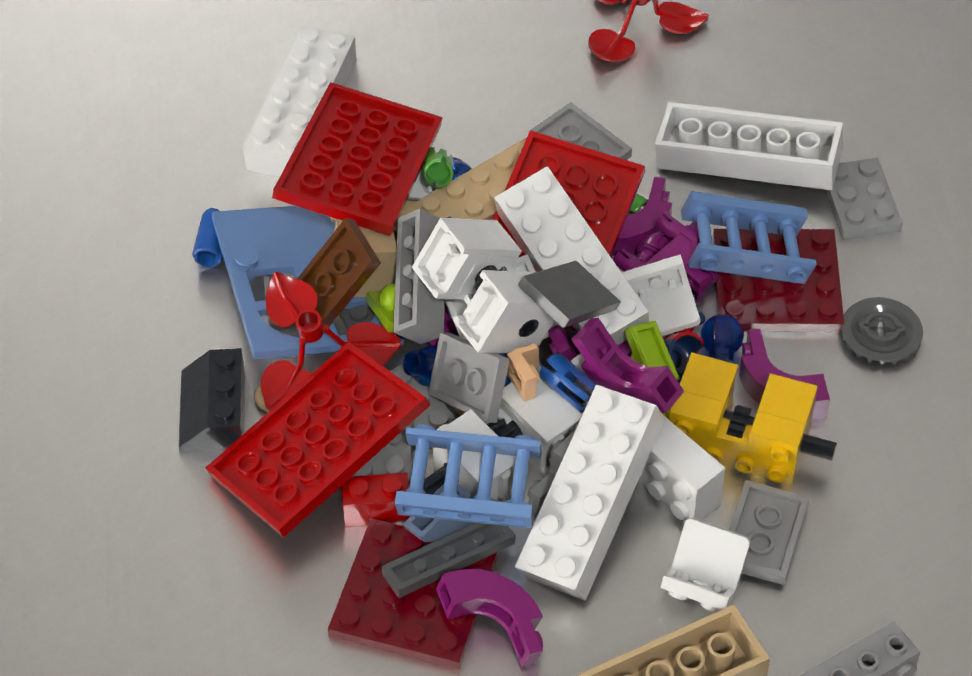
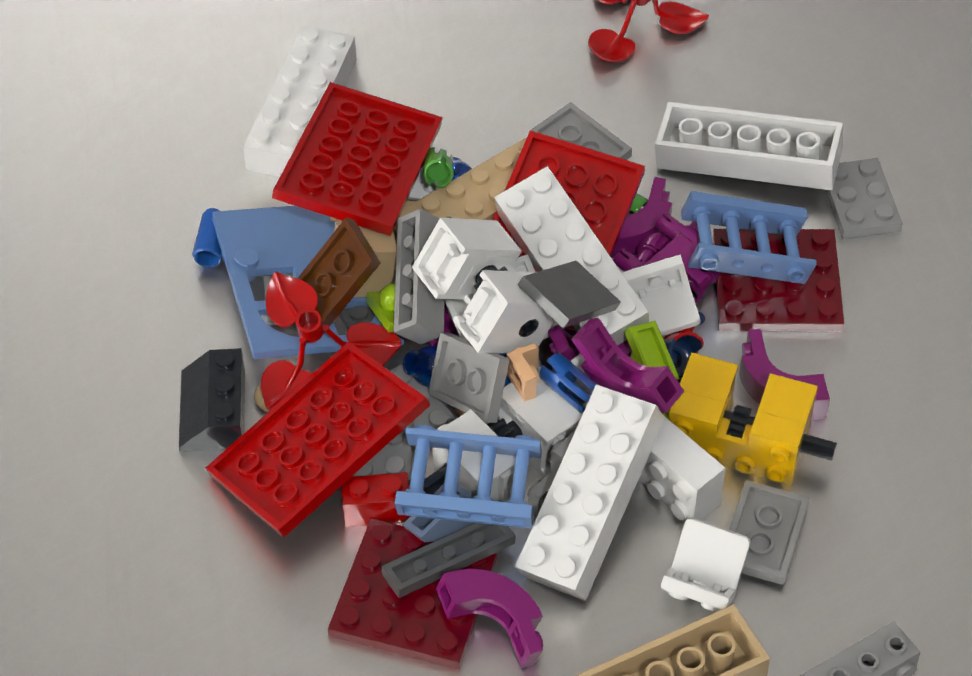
clear blue piece [700,314,744,363] -> none
dark grey gear [840,297,923,365] -> none

